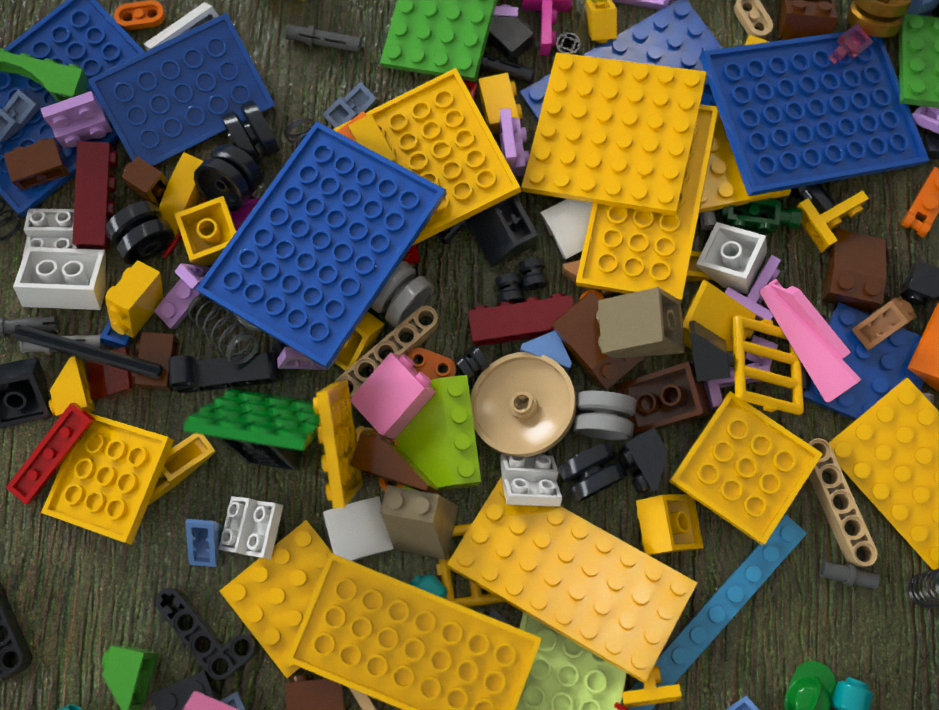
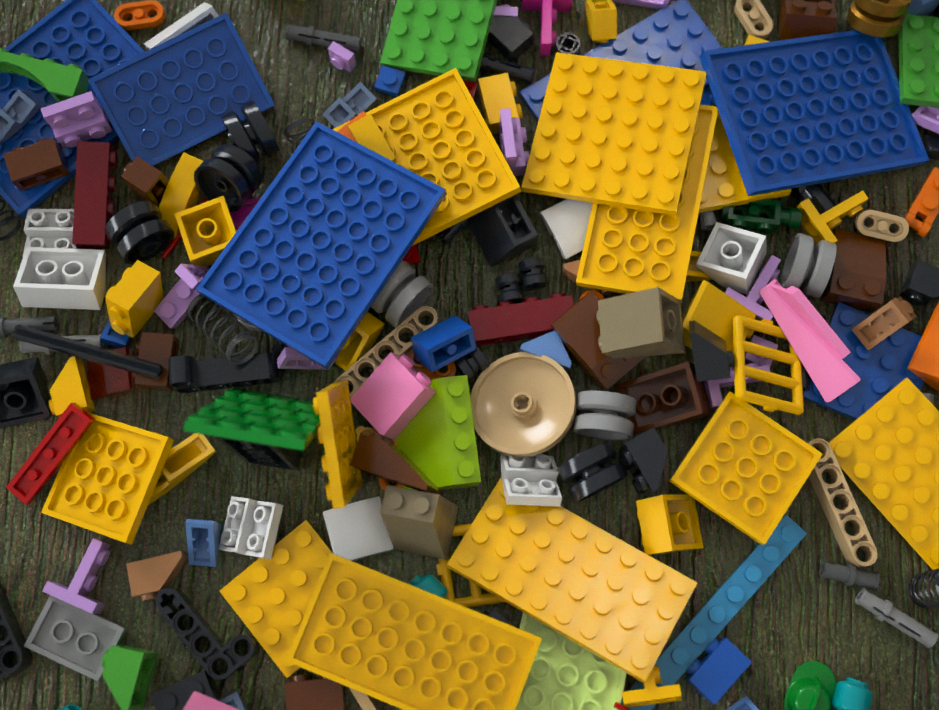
clear pink plate [828,24,873,64] -> none
none -> light grey plate [24,595,127,682]
none -> lavender bracket [42,538,111,614]
none -> medium nougat slope [126,551,188,602]
none -> lavender plate [328,41,356,73]
none -> blue plate [374,65,406,97]
none -> blue brick [410,315,476,372]
none -> blue brick [684,638,752,705]
none -> light grey wheel [780,233,837,299]
none -> tan plate [855,209,909,242]
none -> light grey pin [855,588,938,648]

